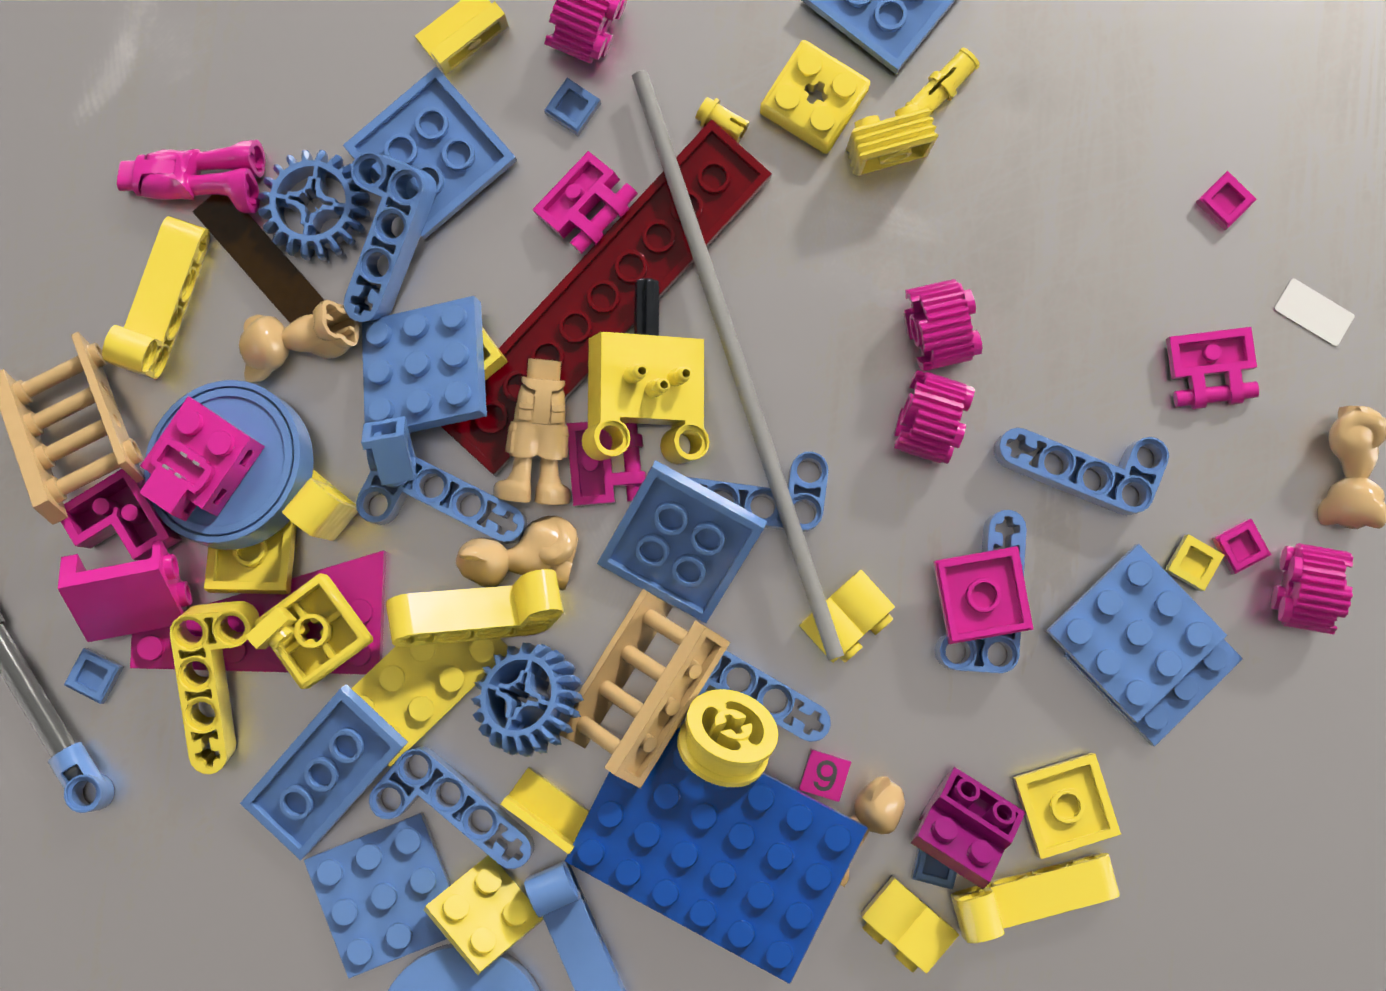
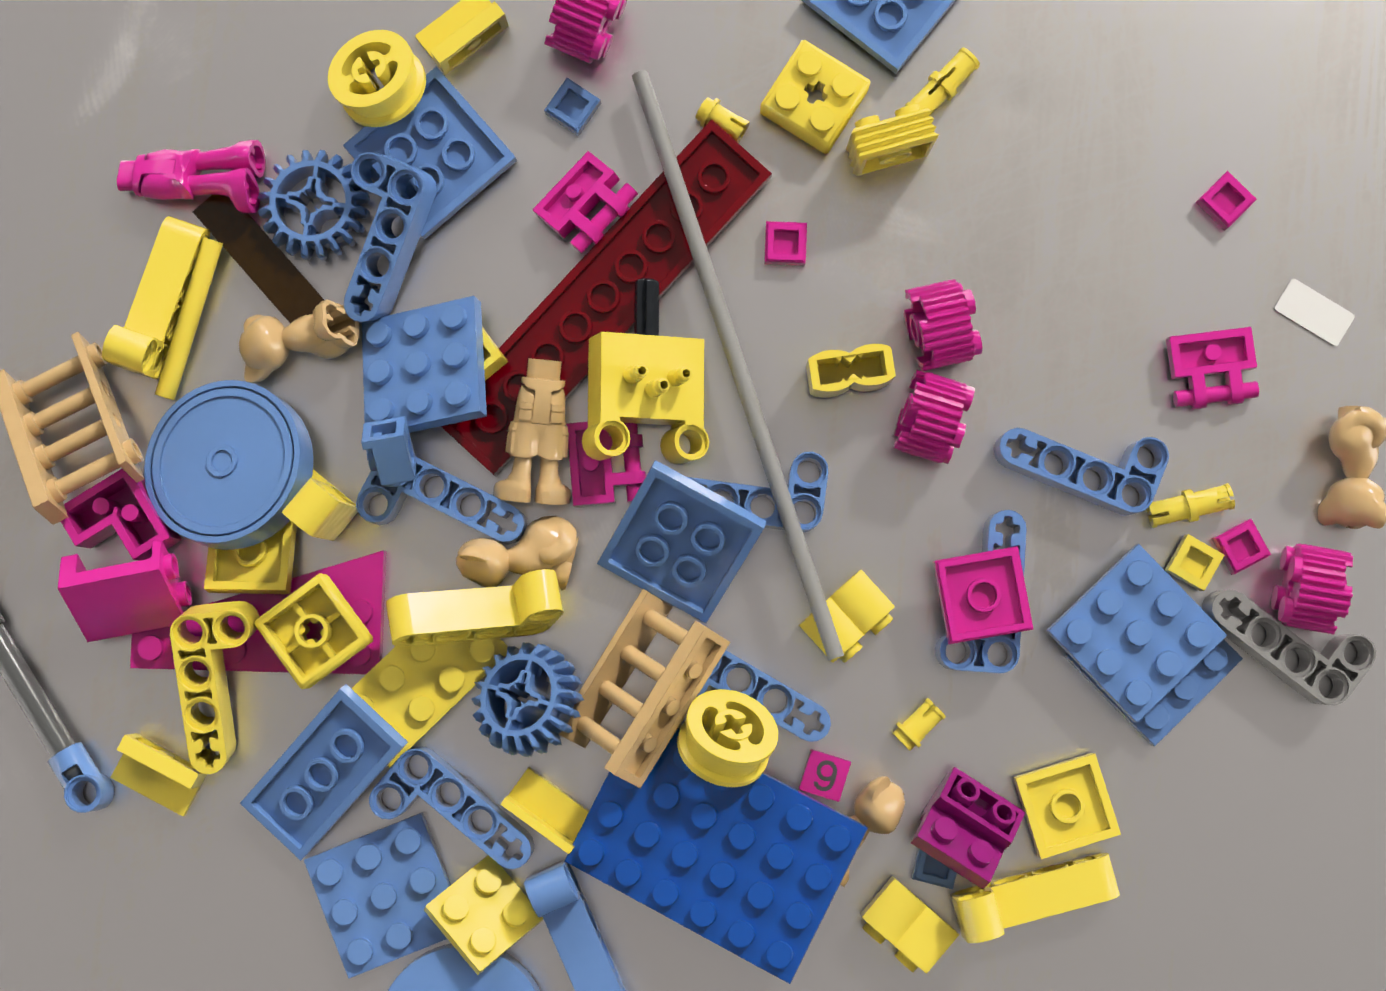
medium blue tile [64,648,124,704] -> none
dark pink piece [139,396,265,522] -> none
light yellow plate [245,607,297,650] -> none
none -> light yellow panel [110,733,207,816]
none -> light yellow piece [155,237,223,400]
none -> light yellow wheel [328,30,426,127]
none -> dark pink tile [764,221,807,266]
none -> light yellow brick [806,344,896,398]
none -> light yellow pin [893,698,946,751]
none -> light yellow pin [1146,483,1235,528]
none -> light grey beam [1202,590,1376,705]

